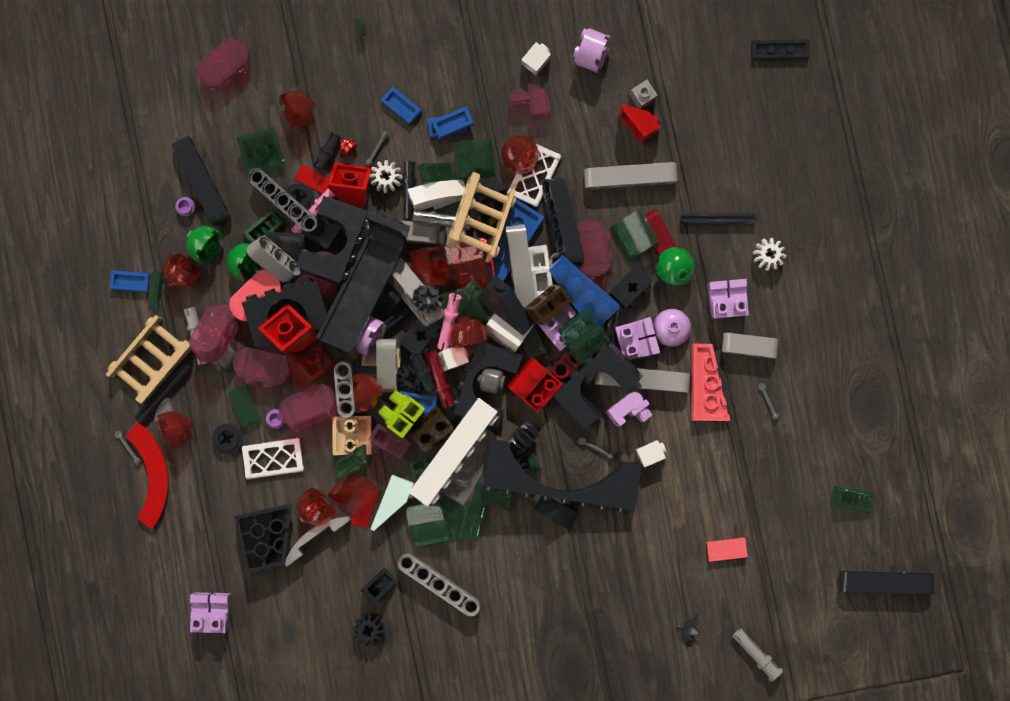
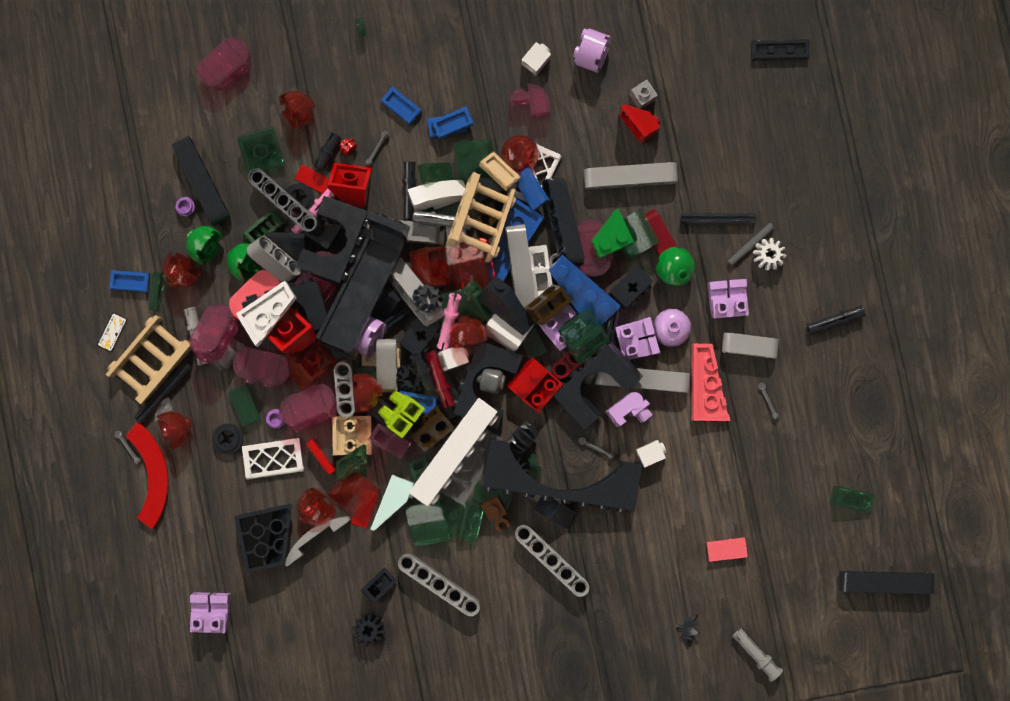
white gear [370,160,403,193] -> none
none -> sticker [96,312,127,353]
none -> white wing [236,281,297,347]
none -> red tile [307,439,337,475]
none -> tan tile [479,152,520,191]
none -> reddish brown plate [481,495,510,531]
none -> light grey beam [515,524,589,597]
none -> blue tile [516,168,549,211]
none -> green wing [590,209,634,258]
none -> dark grey bar [727,223,774,267]
none -> black pin [806,305,866,335]

